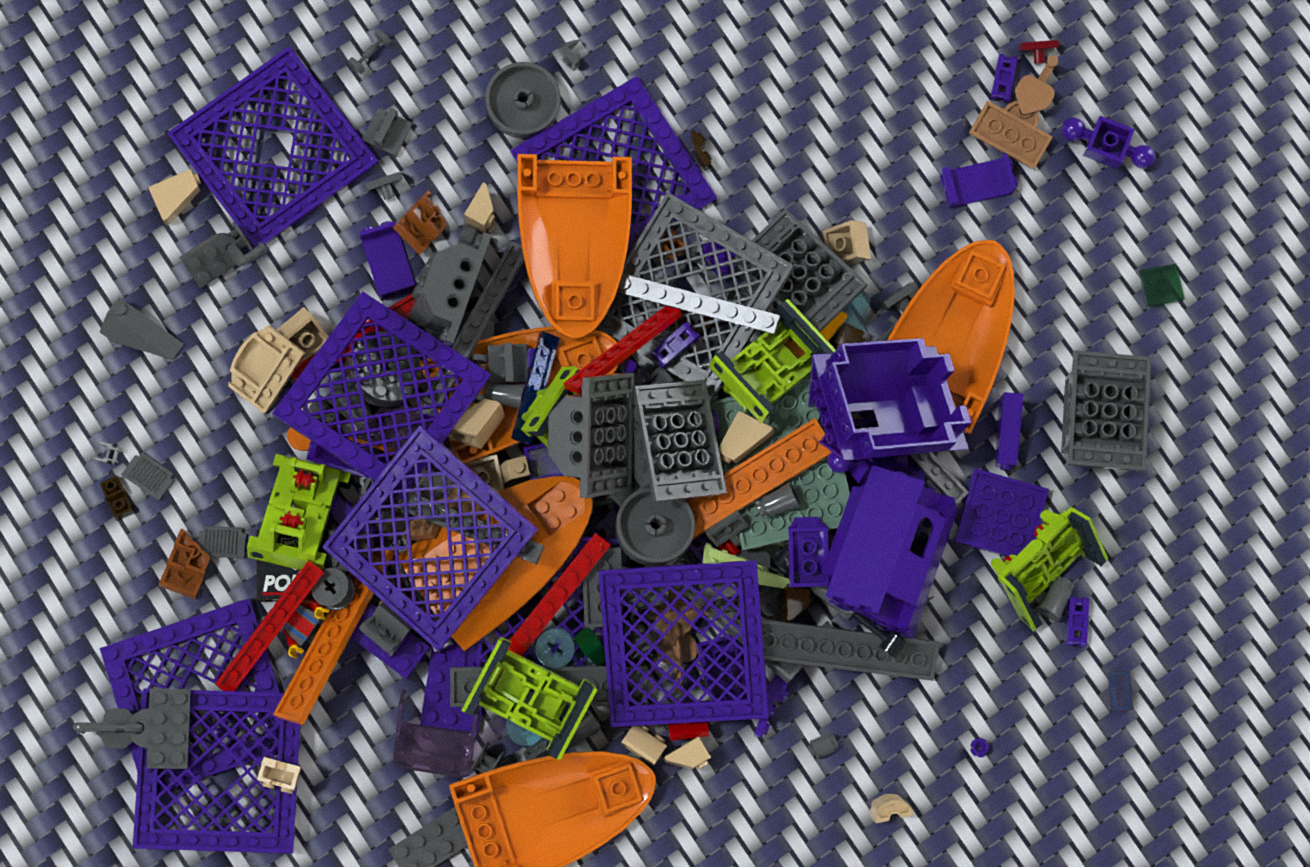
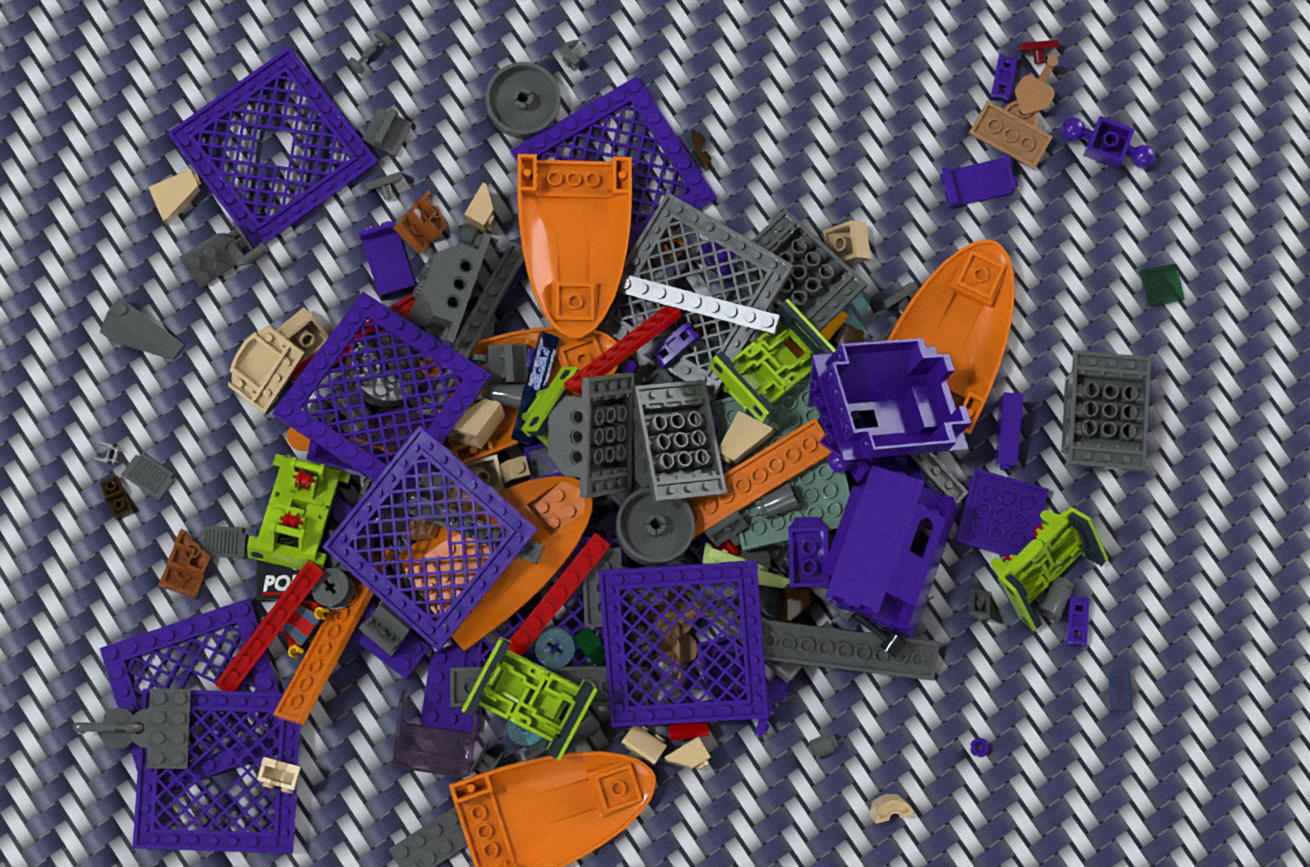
none -> dark grey slope [966,588,1004,625]

